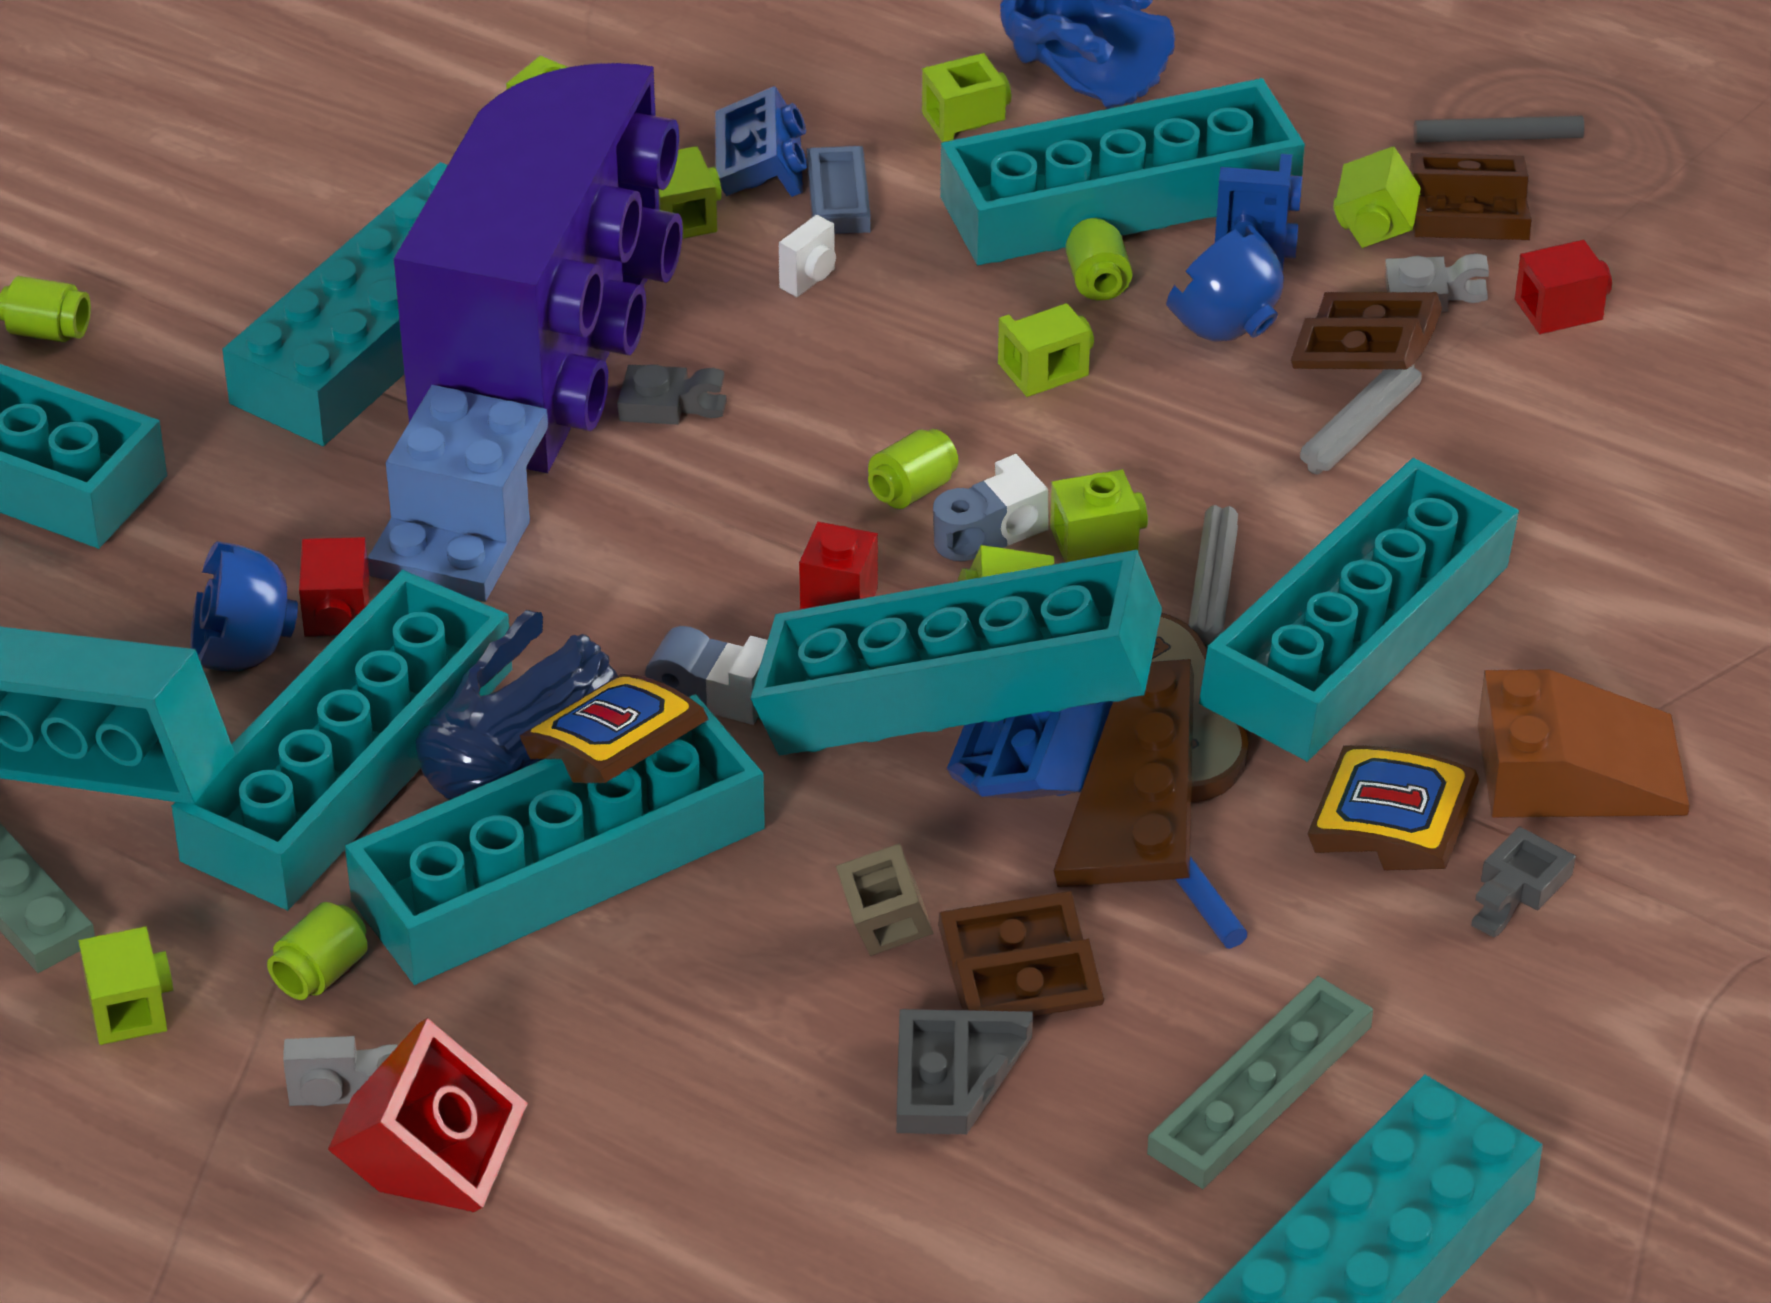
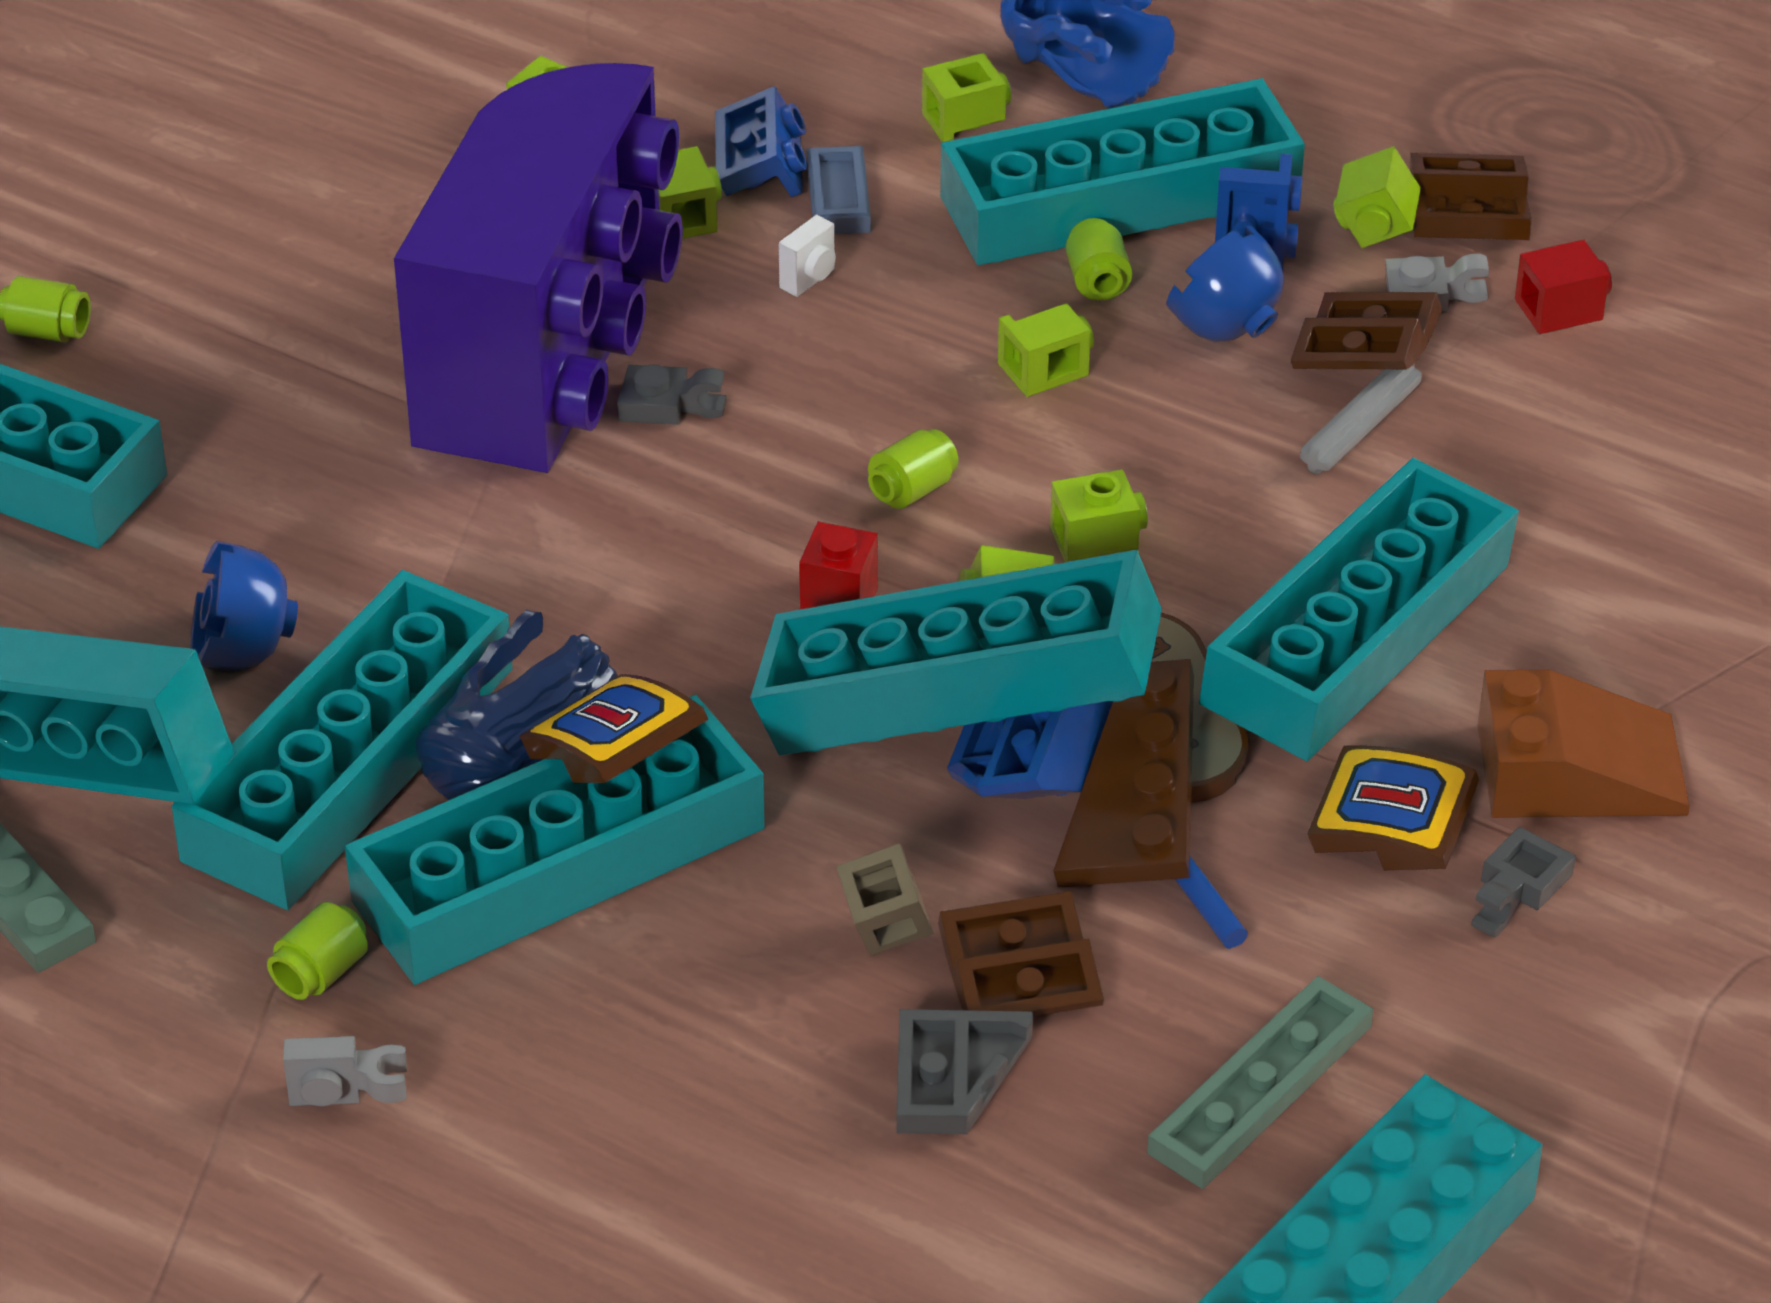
lime brick [78,926,174,1045] -> none
teal brick [222,162,447,447] -> none
red brick [299,537,370,636] -> none
red slope [328,1018,528,1212] -> none
medium blue bracket [368,385,548,602] -> none
leg [645,626,768,725] -> none
leg [933,454,1049,561] -> none
light grey axle [1188,505,1238,646] -> none
dark grey bar [1414,116,1584,143] -> none

